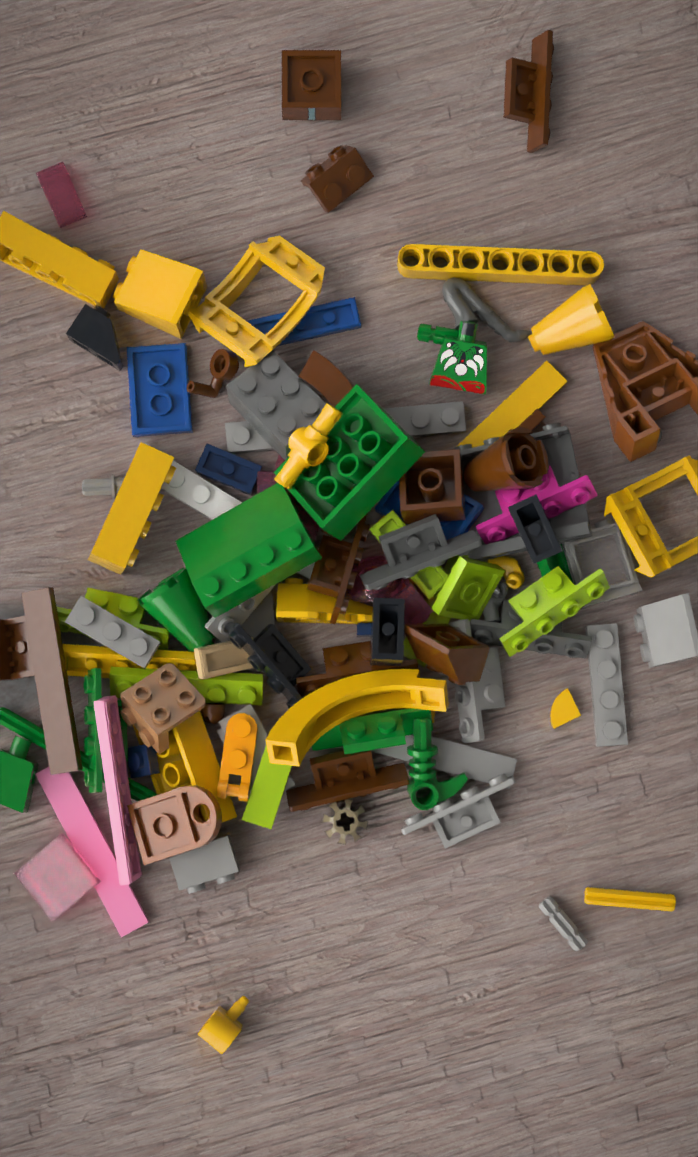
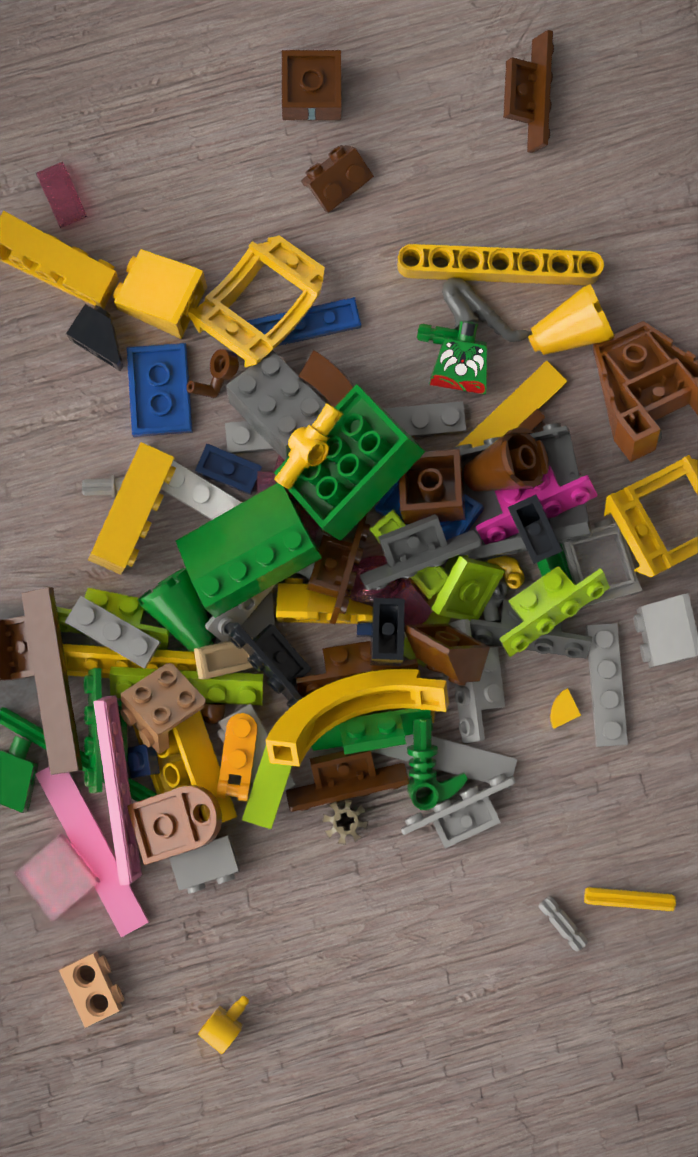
none -> light nougat brick [59,951,124,1028]

